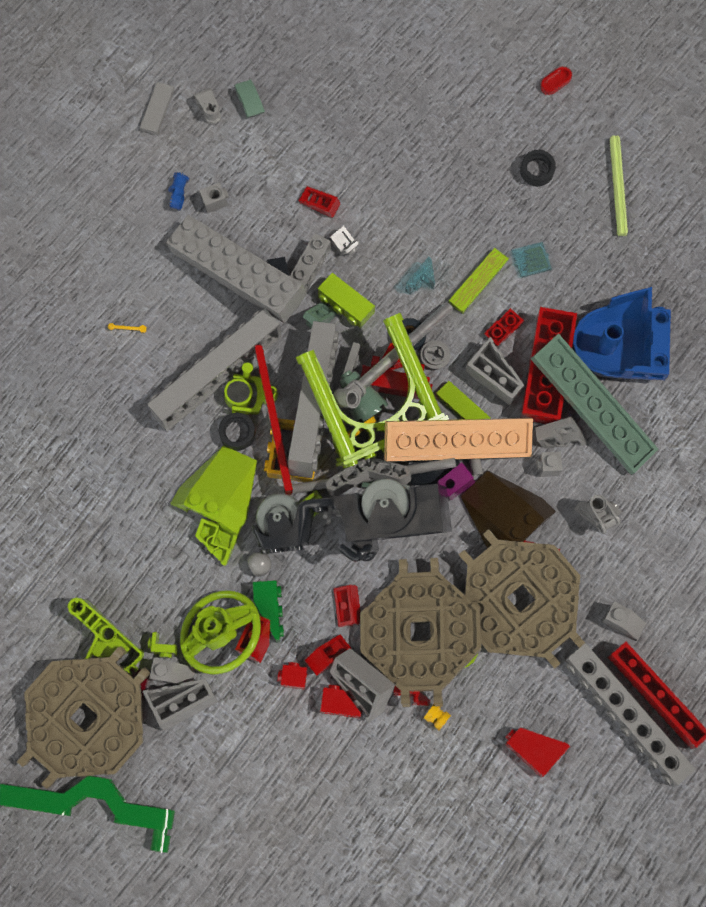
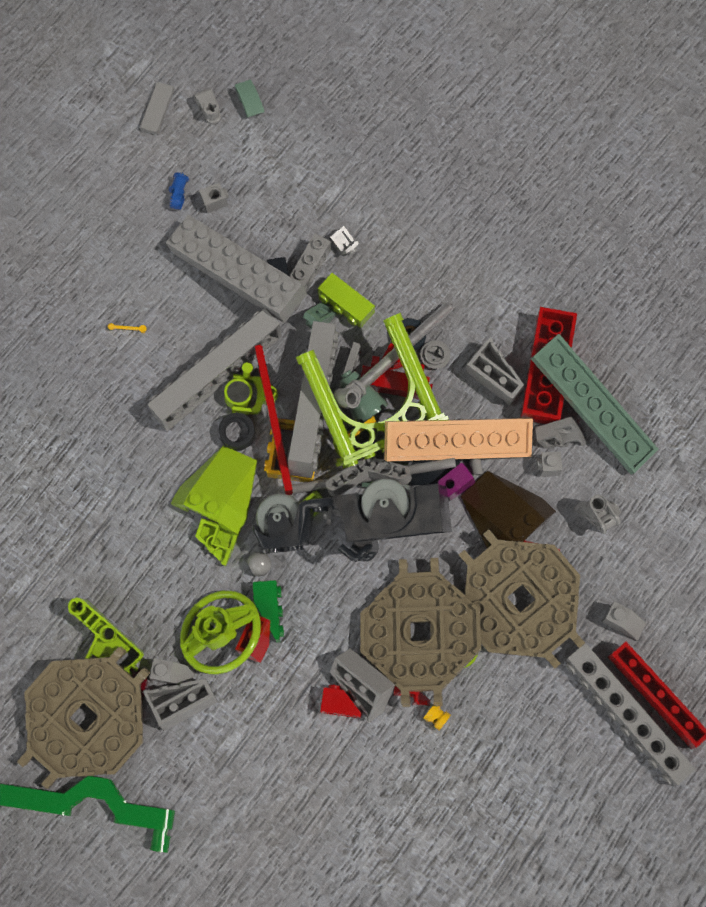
lime bracket [148,632,178,658] -> none
red brick [277,662,308,690] -> none
red slope [299,186,340,218] -> none
red slope [305,634,352,676] -> none
red slope [333,585,361,627] -> none
clear light blue slope [405,257,435,295] -> none
lime tile [436,381,491,419] -> none
lime tile [448,248,509,314] -> none
red slope [484,308,524,346] -> none
red slope [505,728,570,778] -> none
clear light blue piece [512,242,552,278] -> none
black tyre [520,150,556,186] -> none
red tile [540,67,572,95] -> none
blue animal [572,287,671,380] -> none
yellowish green axle [610,135,628,236] -> none

